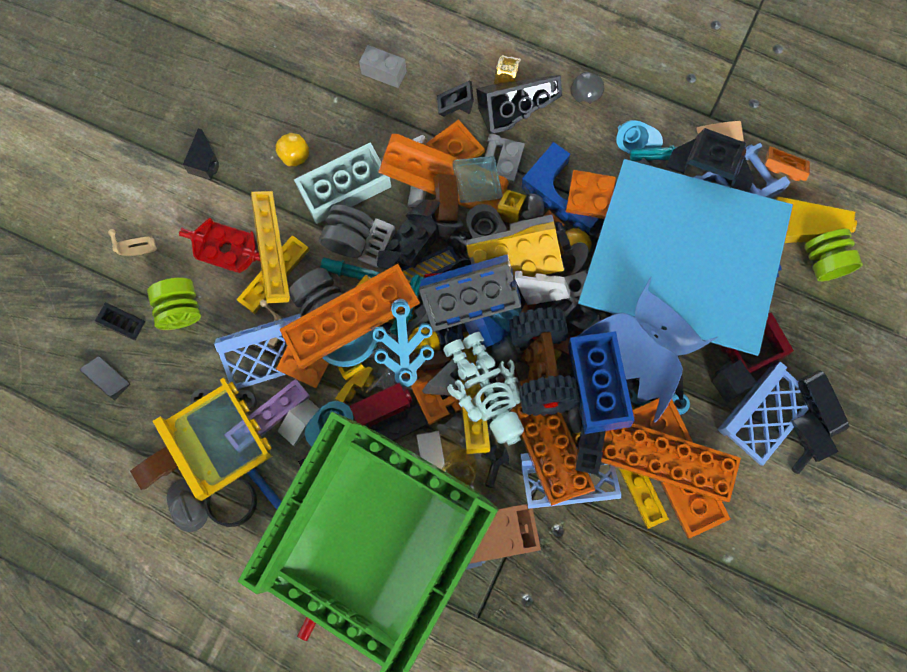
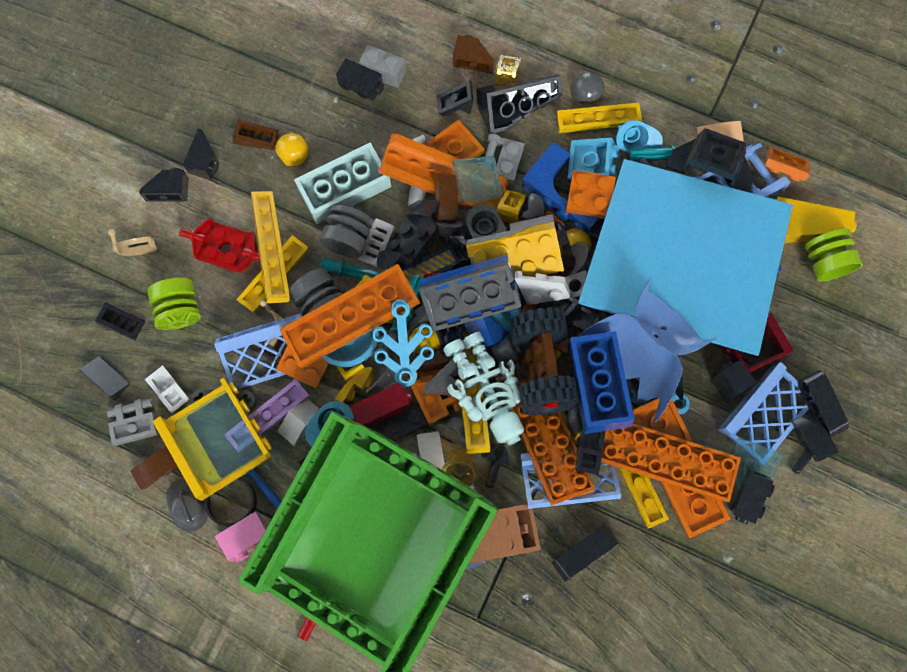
none -> light grey plate [107,398,159,446]
none -> black slope [139,168,189,202]
none -> white slope [145,366,190,413]
none -> bright pink brick [215,512,267,563]
none -> reddish brown slope [233,119,279,150]
none -> black brick [336,58,384,101]
none -> reddish brown slope [453,35,494,74]
none -> black beam [551,524,619,582]
none -> yellow plate [556,103,642,133]
none -> medium azure plate [567,138,620,182]
none -> clear light blue plate [731,436,783,486]
none -> black brick [731,468,775,524]

